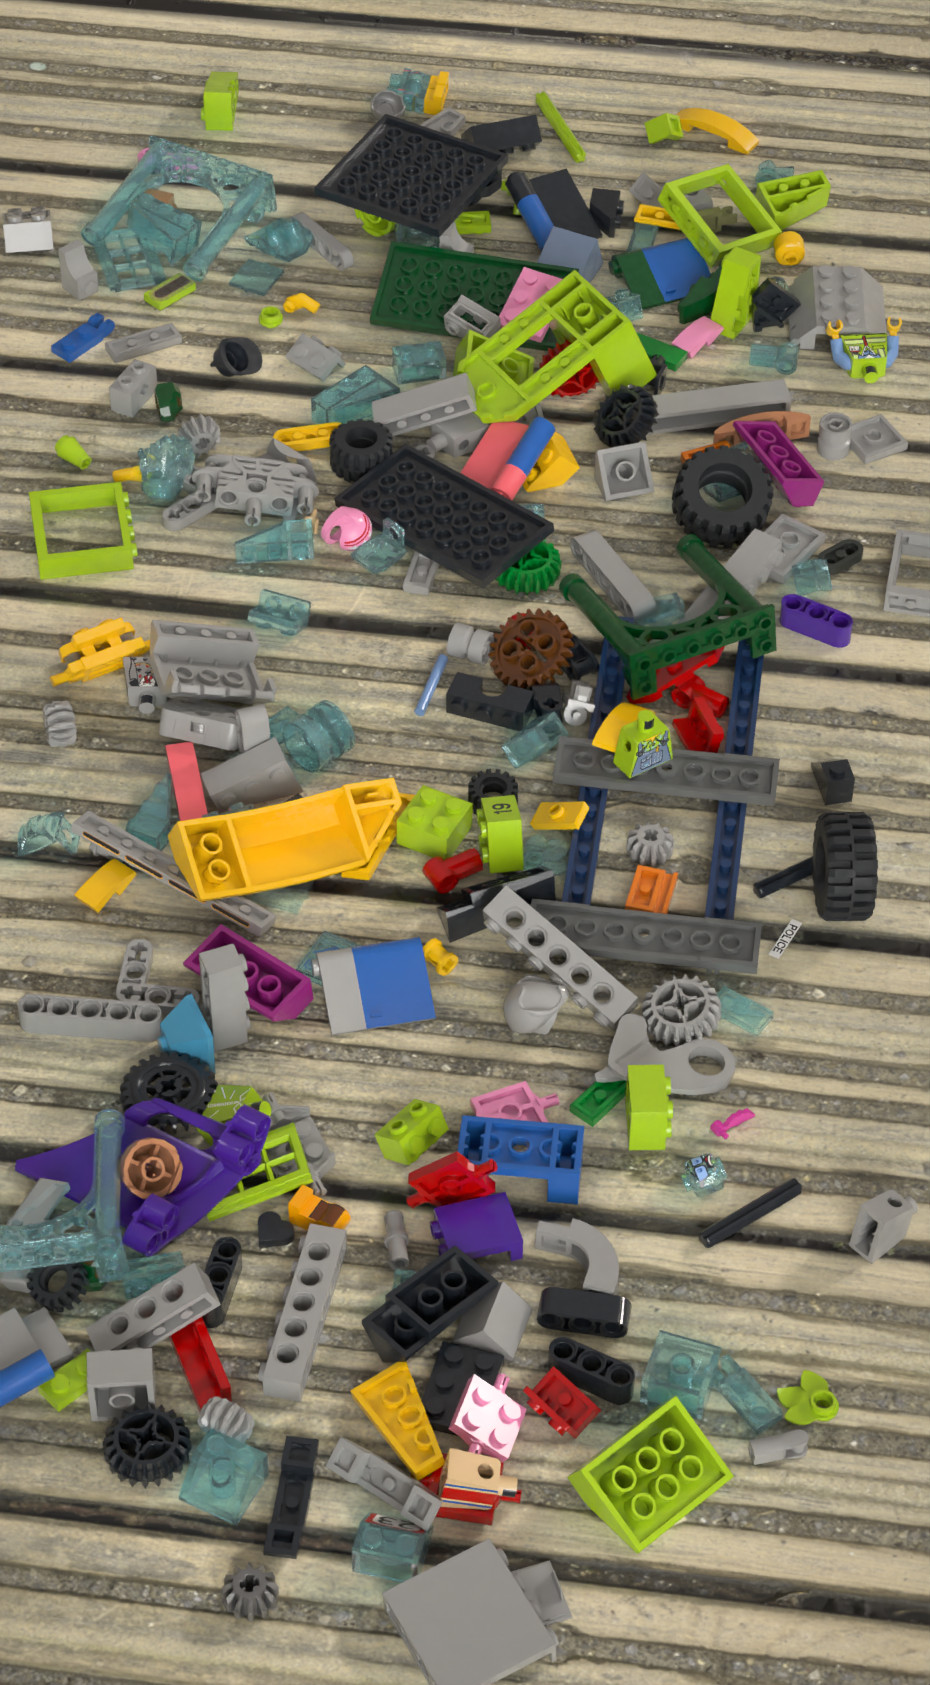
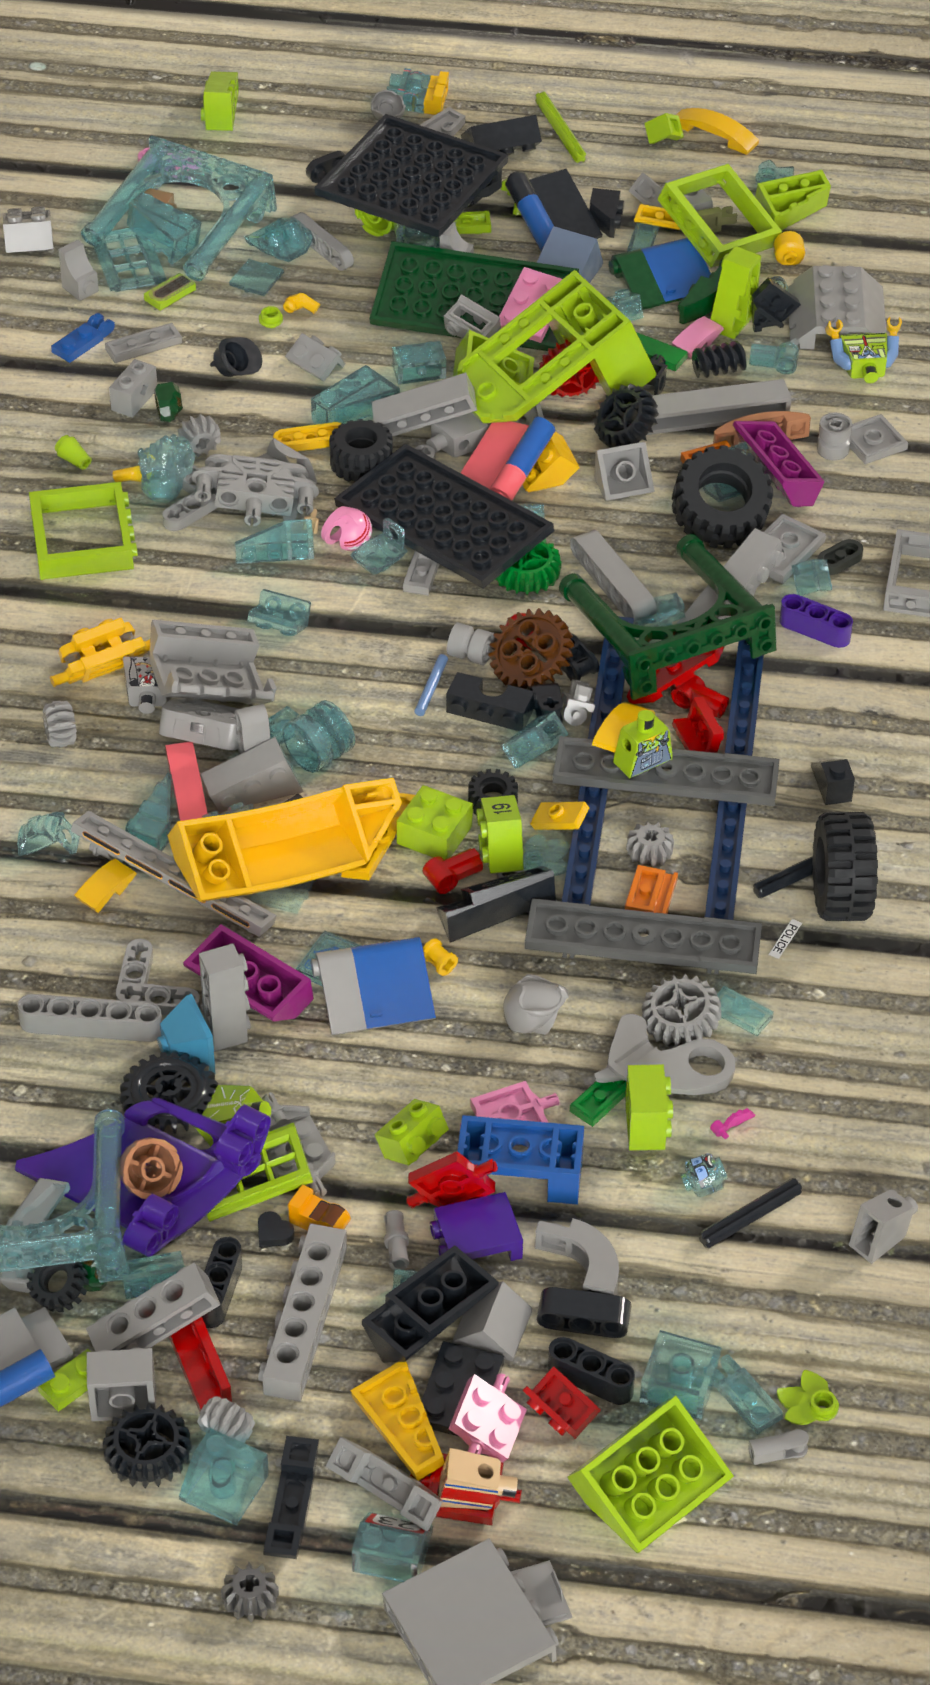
light grey brick [483,885,638,1031] -> none
none -> black plate [306,151,346,183]
none -> black piece [692,341,747,378]

